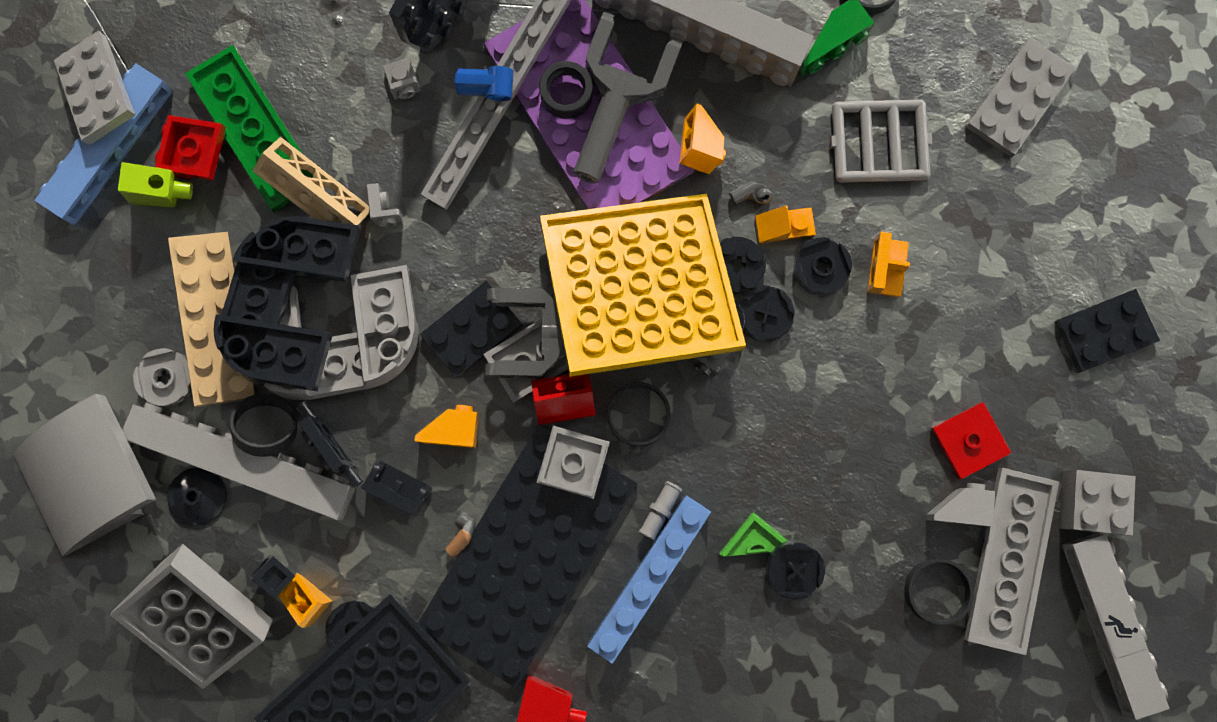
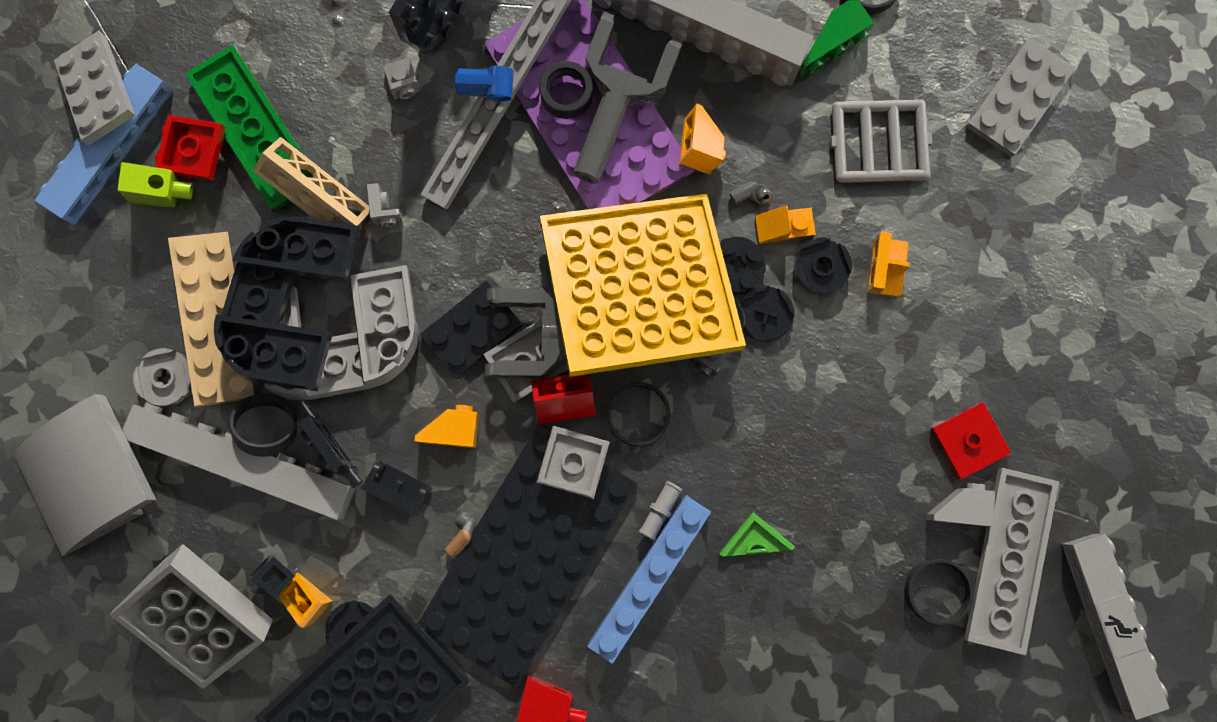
black dish [167,468,226,526] -> none
black tile [765,540,825,600] -> none
black plate [1055,289,1160,373] -> none
light grey brick [1060,470,1136,536] -> none

